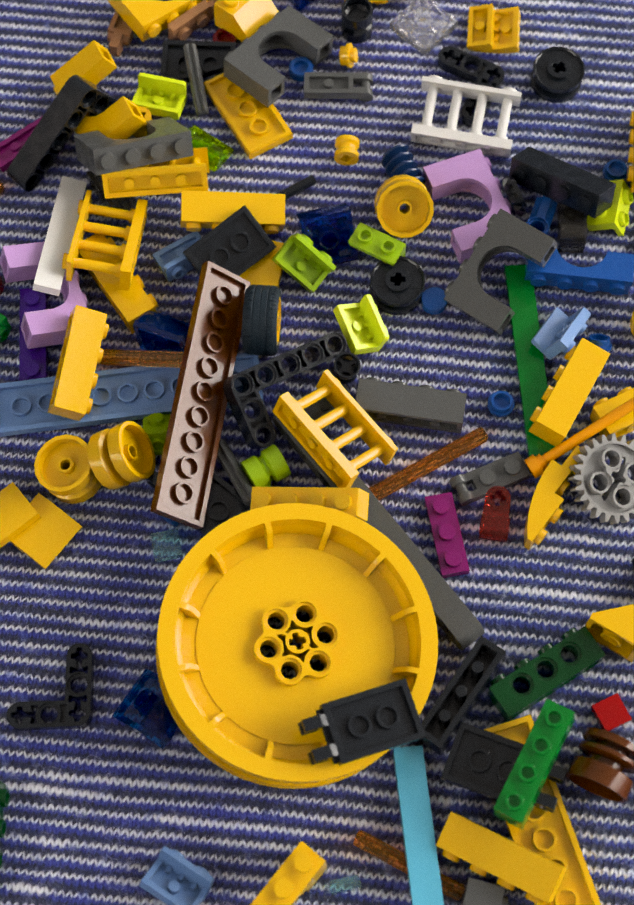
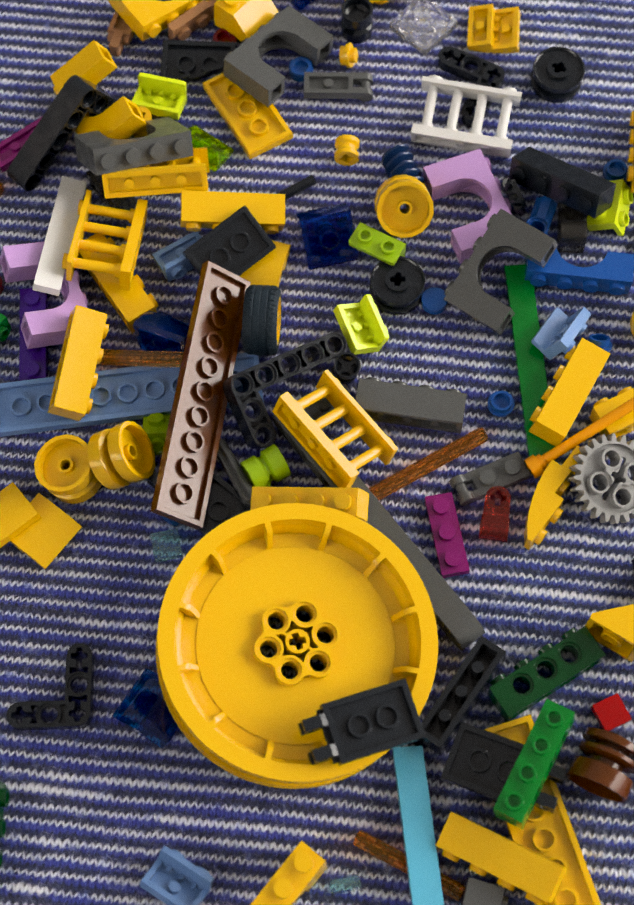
dark grey axle [183,43,209,116] -> none
lime bracket [272,233,337,293] -> none

